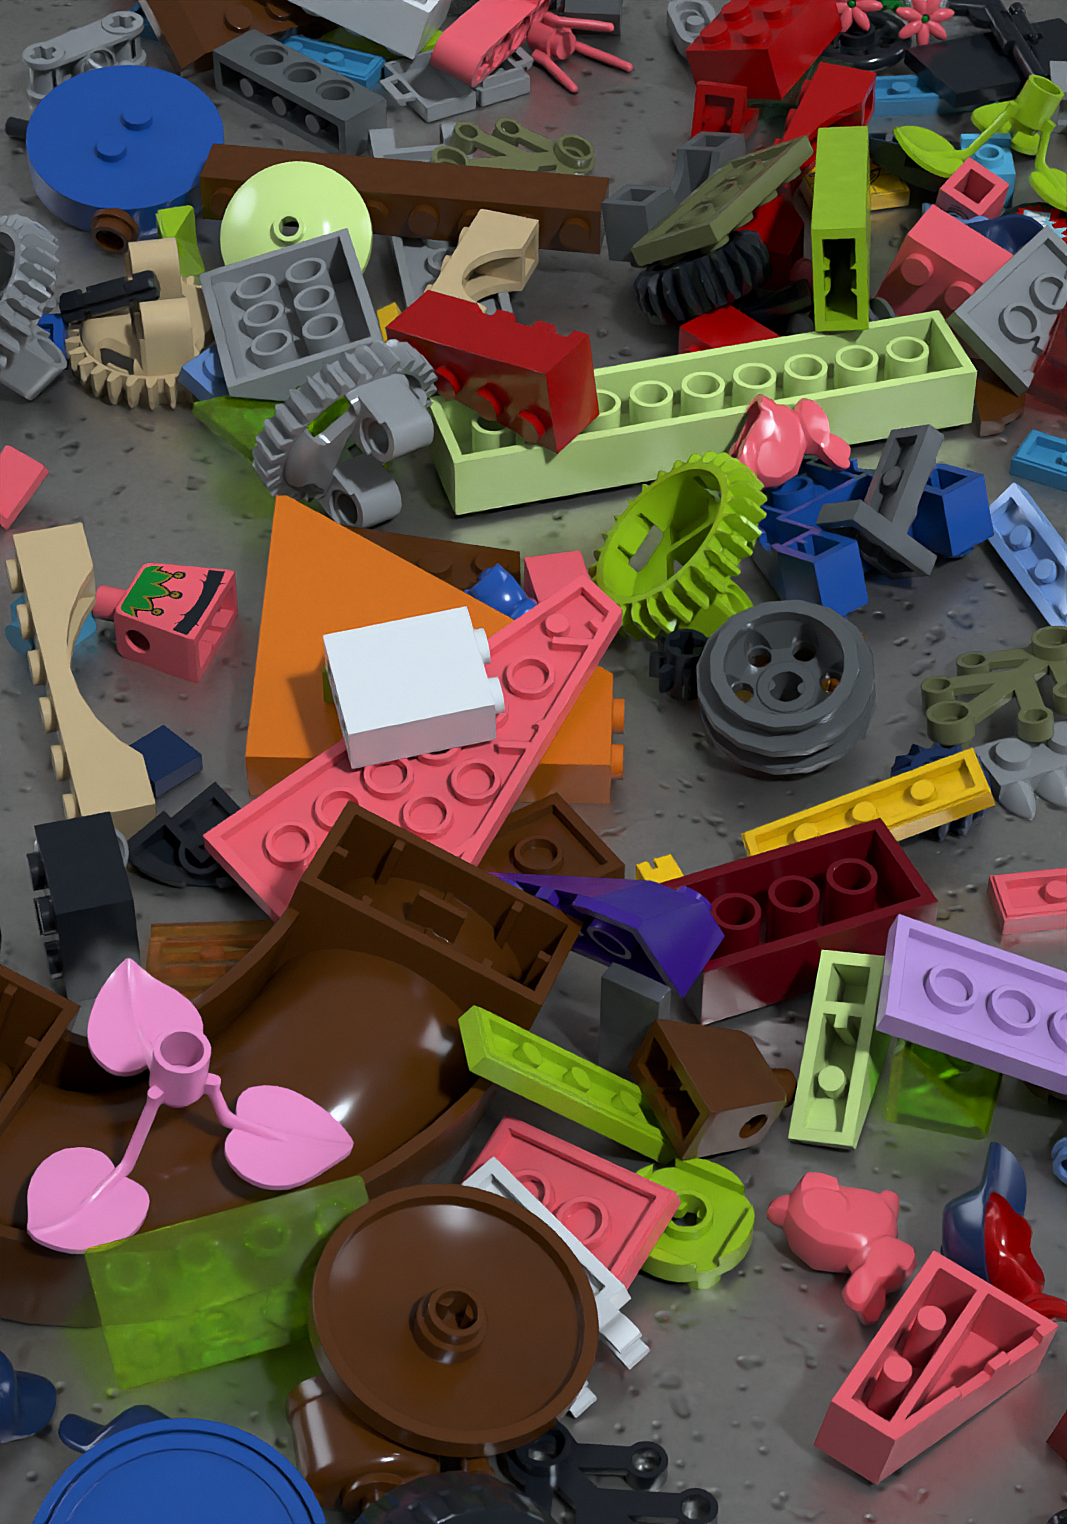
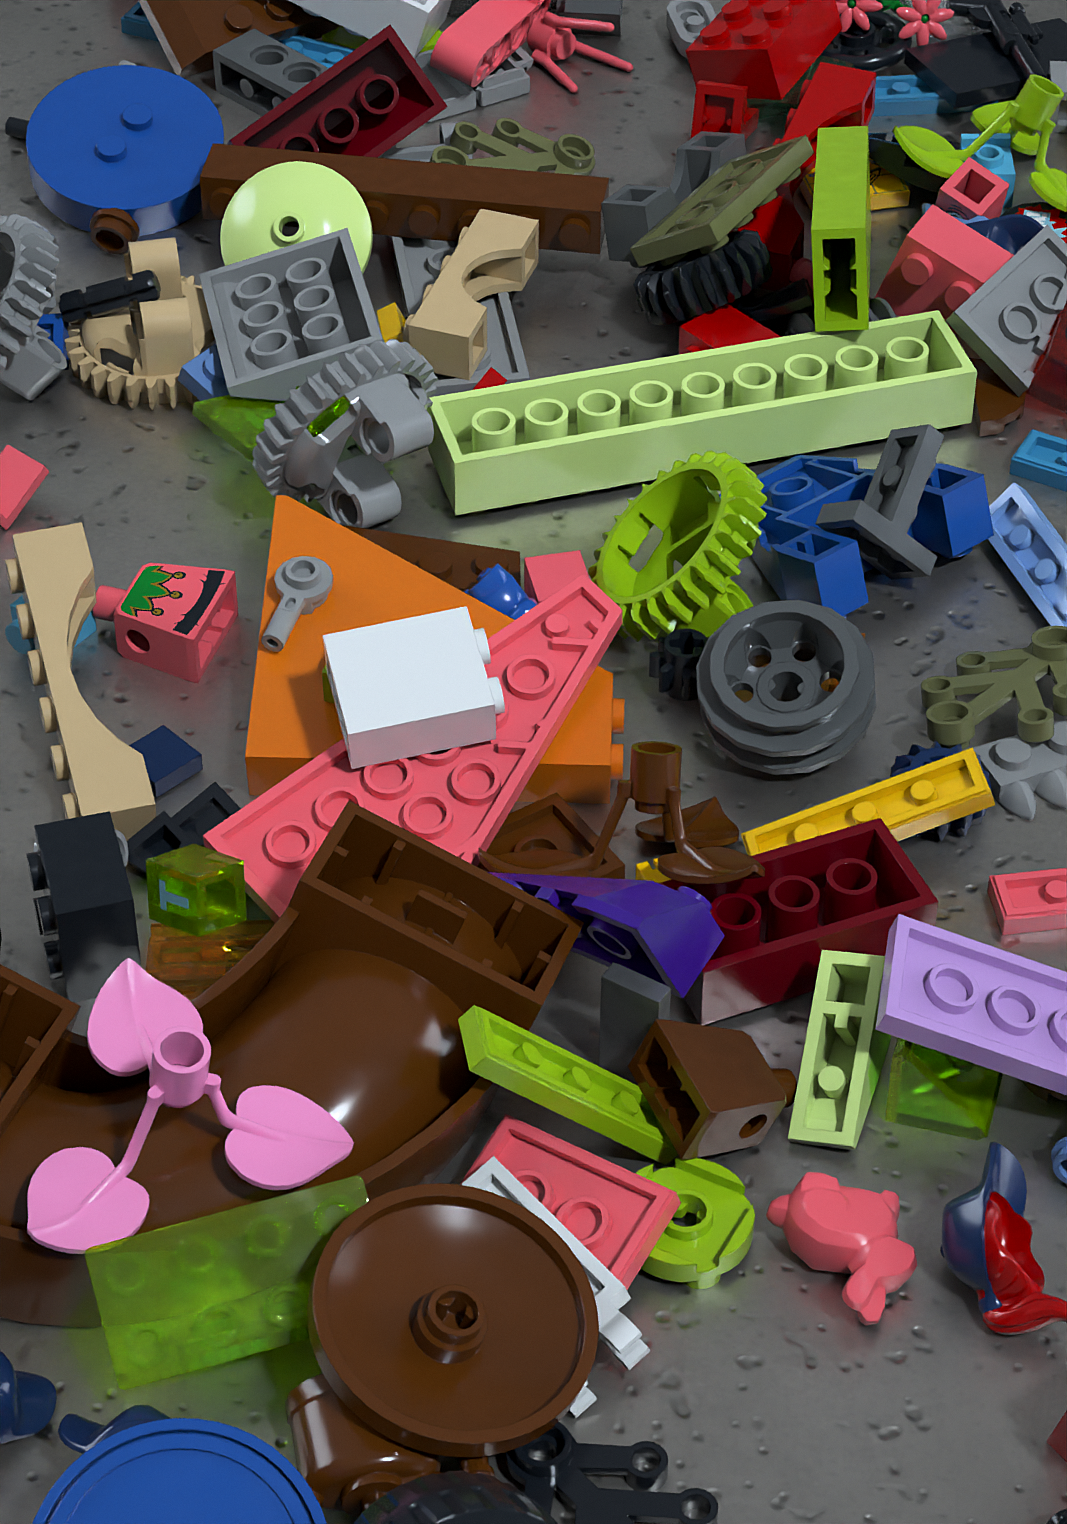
light grey piece [22,11,147,104] -> none
lime slope [155,205,206,277] -> none
red wedge [385,290,600,454] -> none
coral animal [728,394,851,492] -> none
coral wedge [813,1250,1059,1485] -> none
none -> clear neon green brick [146,843,247,937]
none -> dark red slope [227,24,448,158]
none -> light grey plate [261,556,334,652]
none -> reddish brown plant [478,741,765,884]

